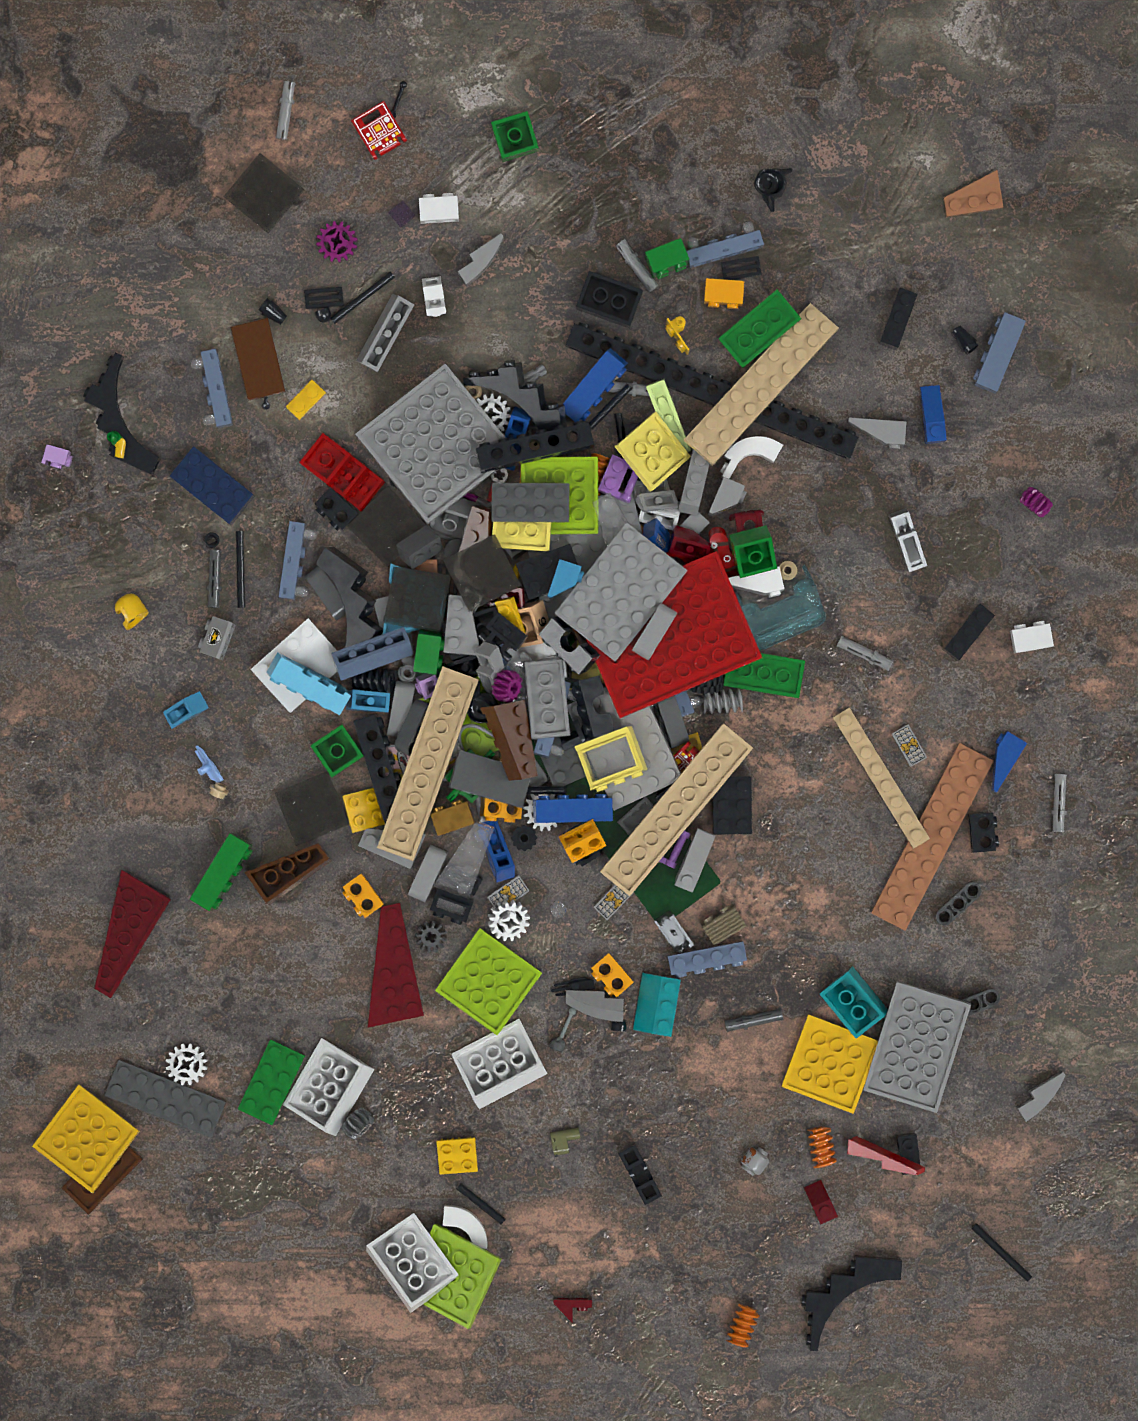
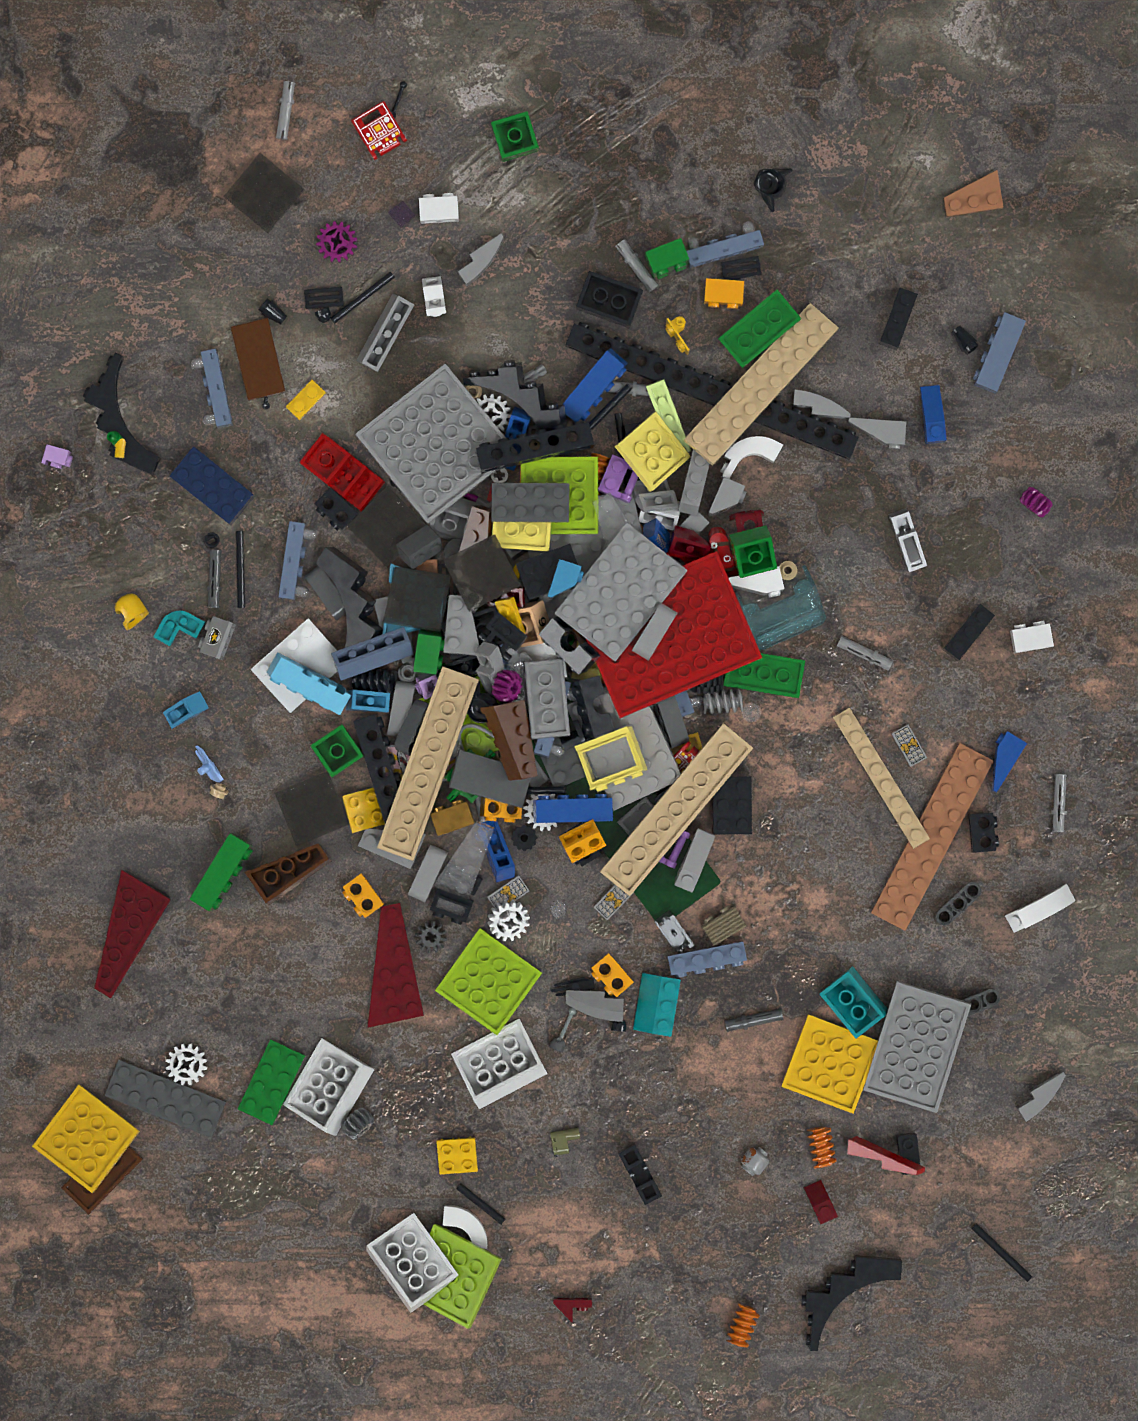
none -> teal plate [153,611,206,647]
none -> clear plate [742,703,761,722]
none -> light grey slope [792,390,850,419]
none -> white arch [1005,884,1075,933]

